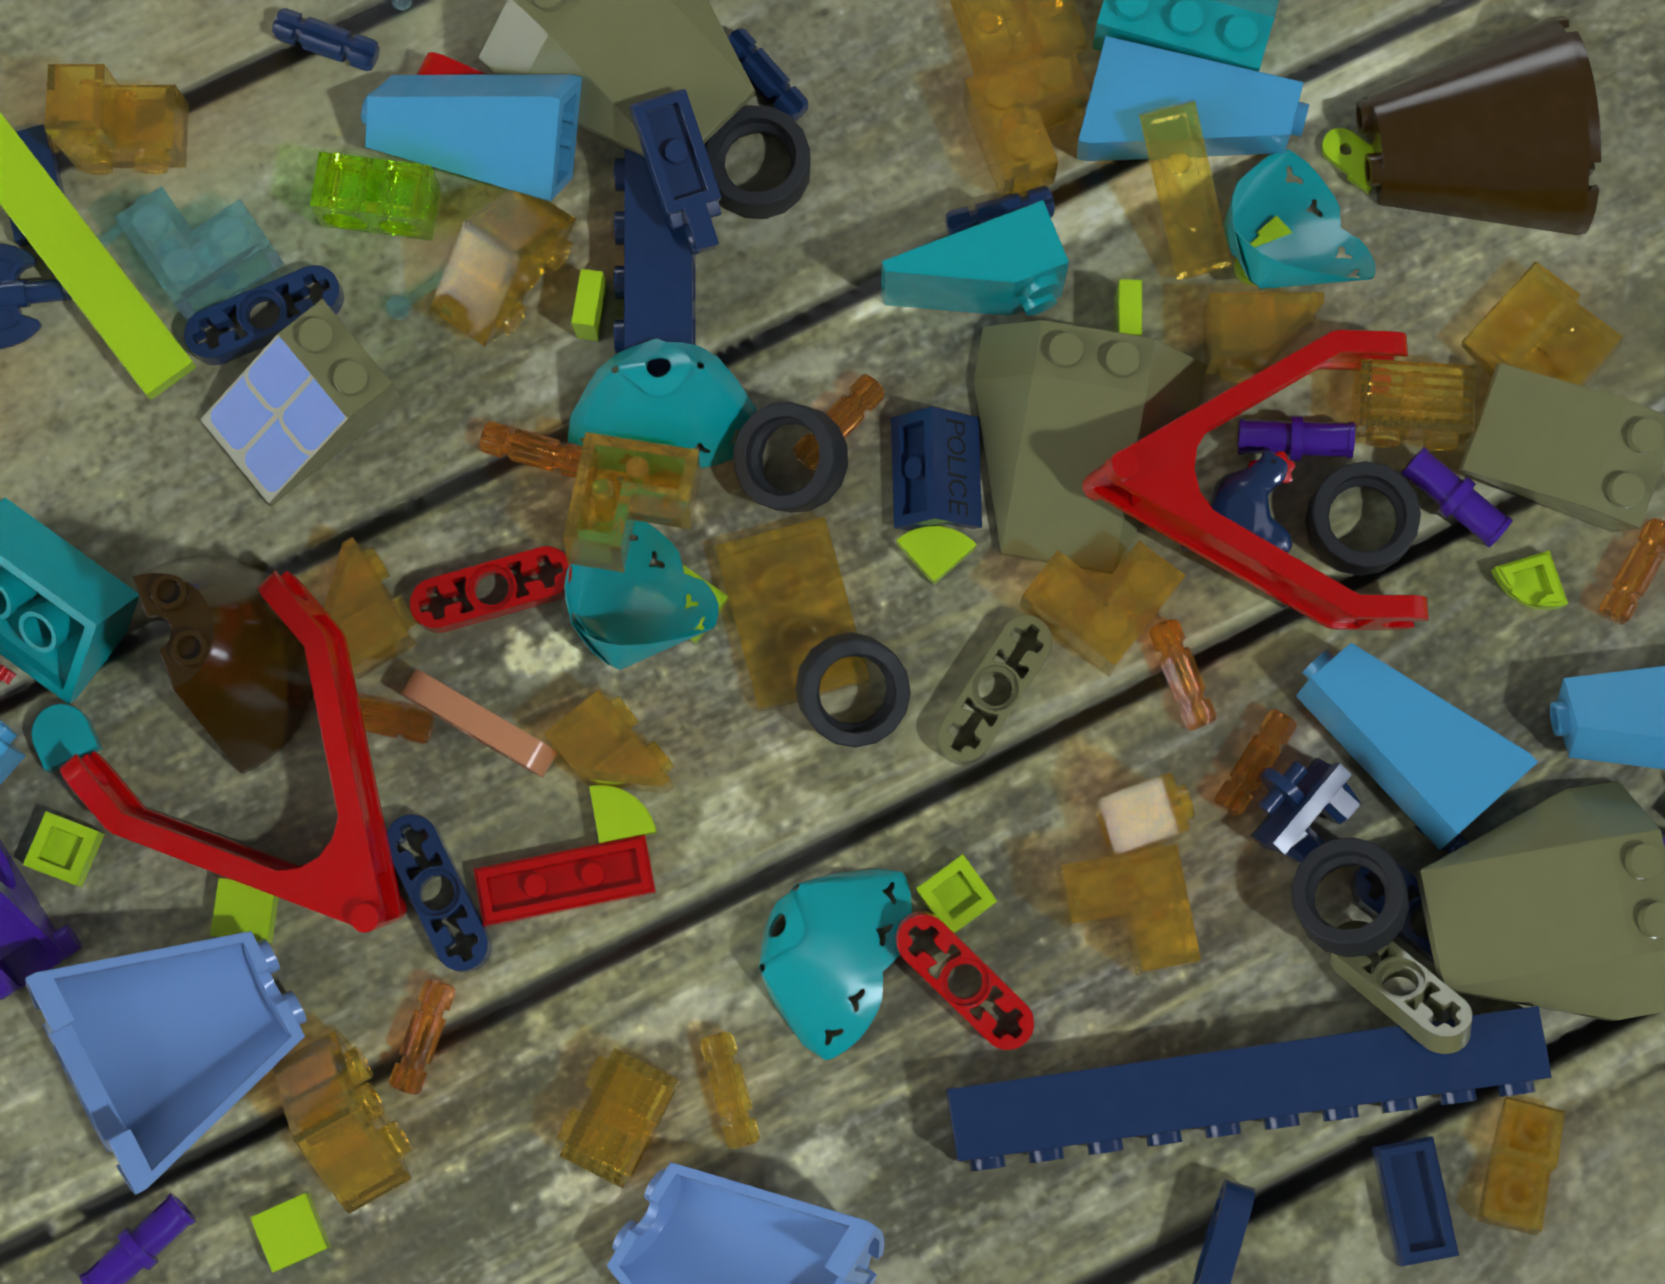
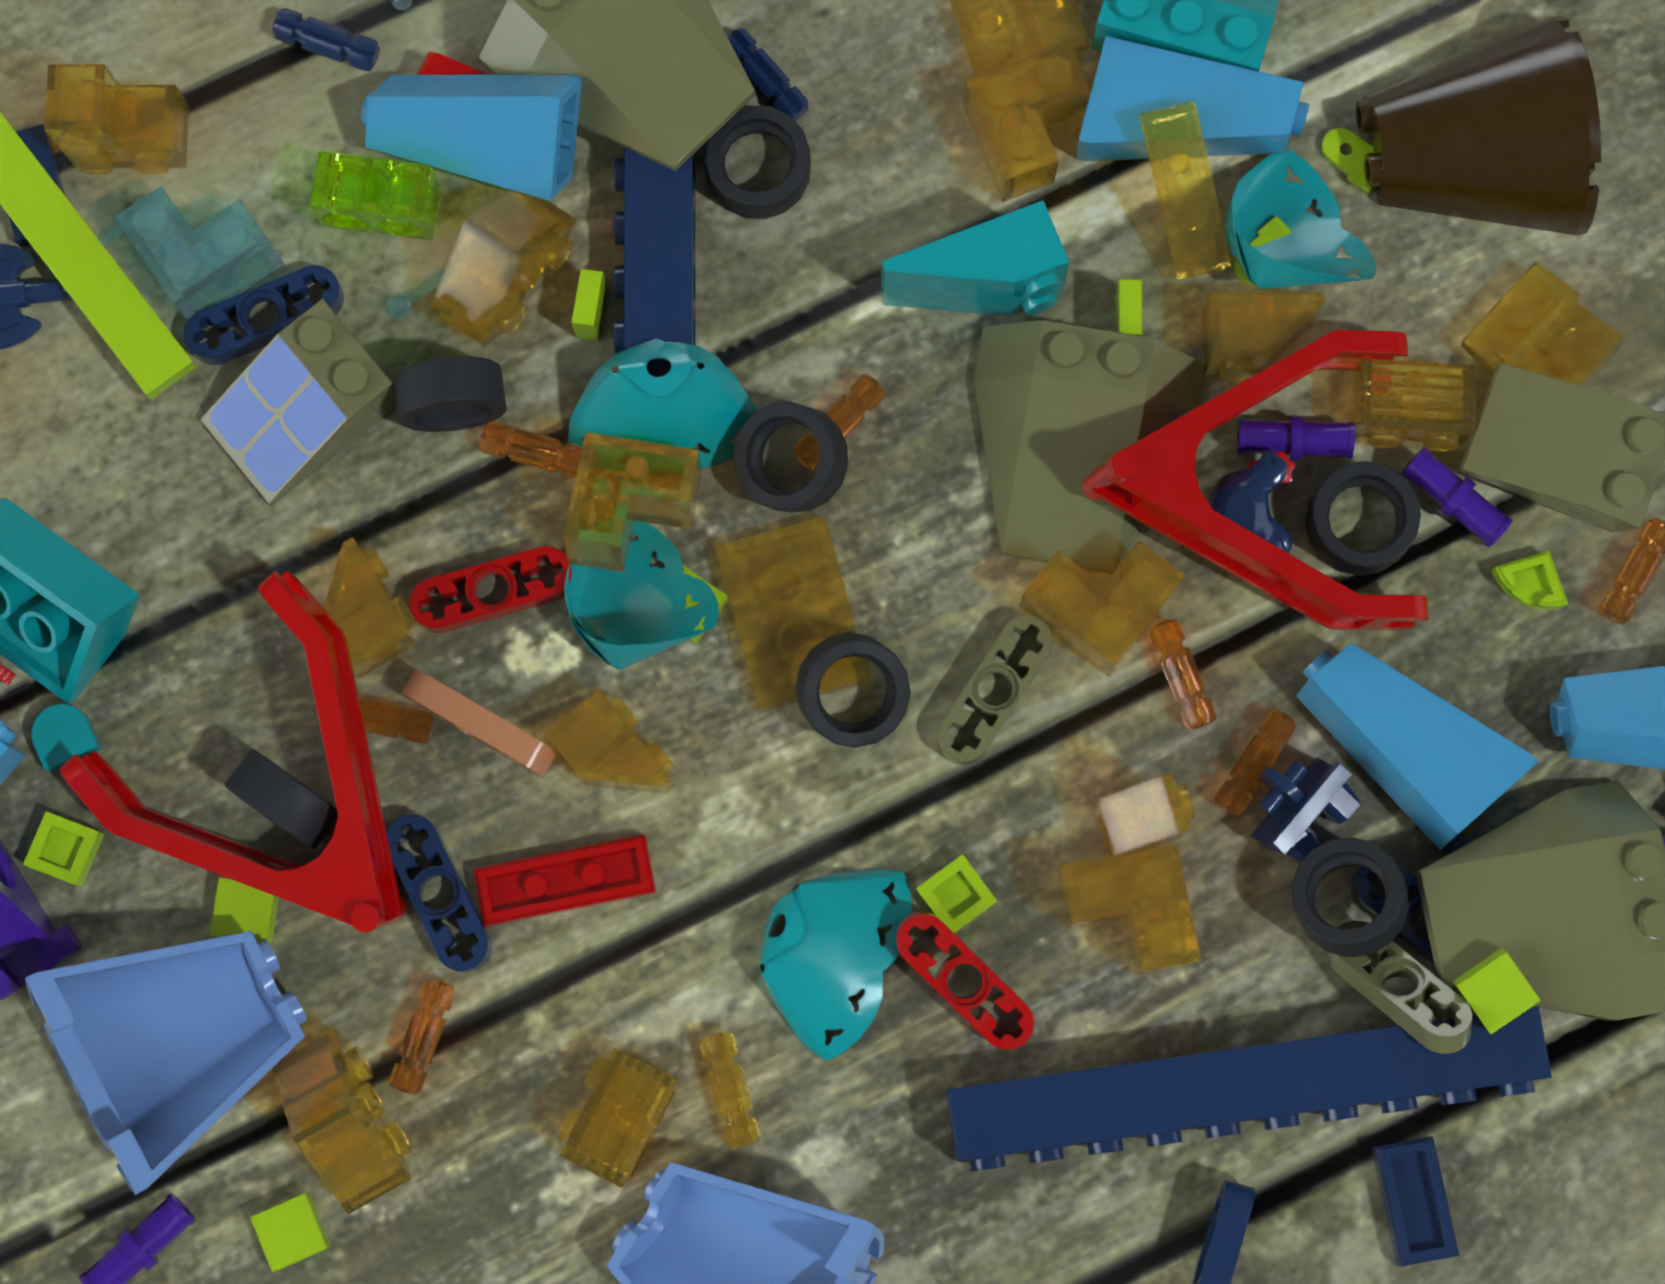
dark brown cone [133,555,314,774] -> none
lime tile [589,785,658,843] -> none
dark blue hinge [629,88,722,255] -> none
dark blue panel [891,406,982,531] -> none
lime tile [896,526,977,585] -> none
dark blue axle [945,186,1055,235] -> none
clear yellow slope [1477,1097,1565,1236] -> none
none -> black tyre [225,748,338,849]
none -> black tyre [394,356,507,432]
none -> lime tile [1452,948,1541,1034]

